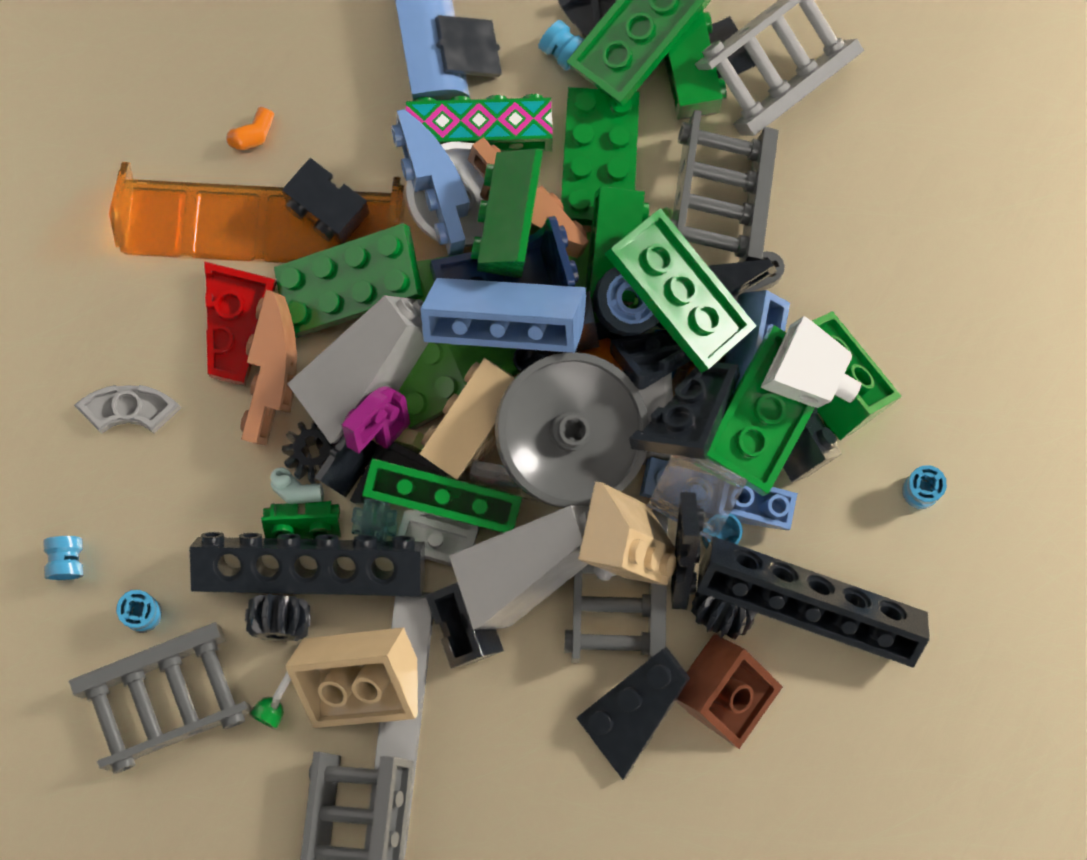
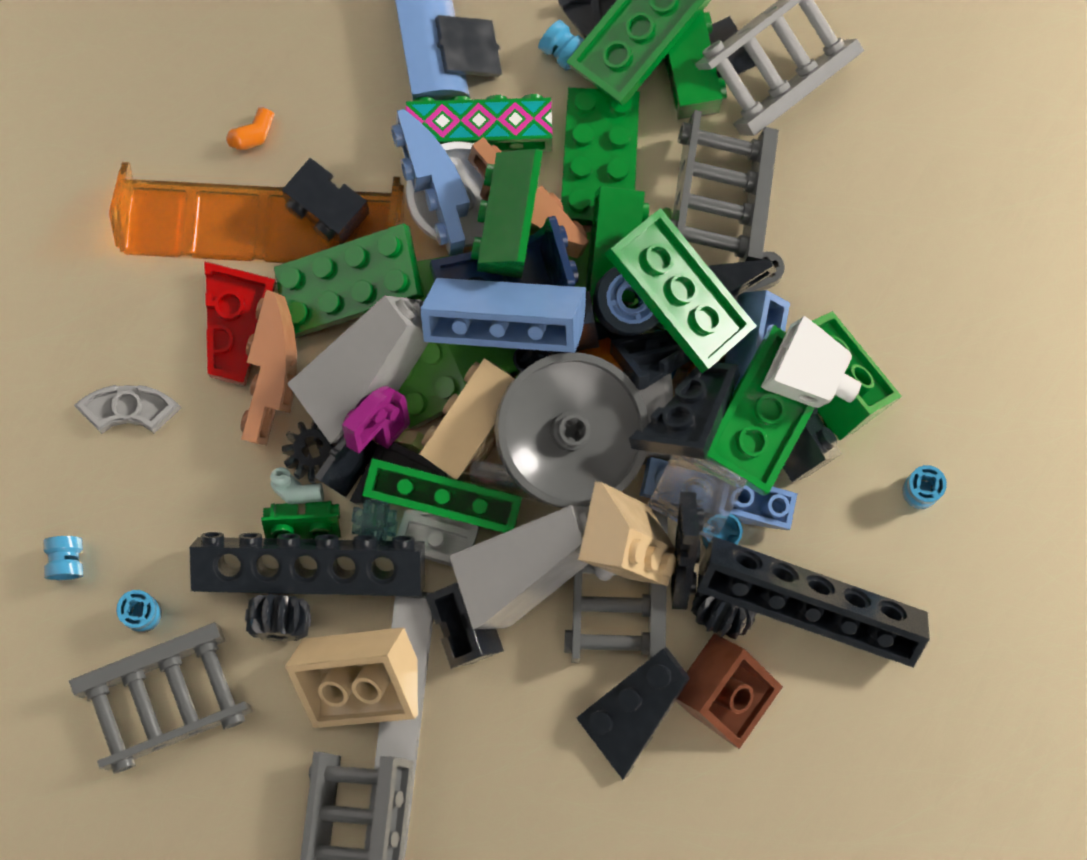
green hinge [249,642,300,730] -> none

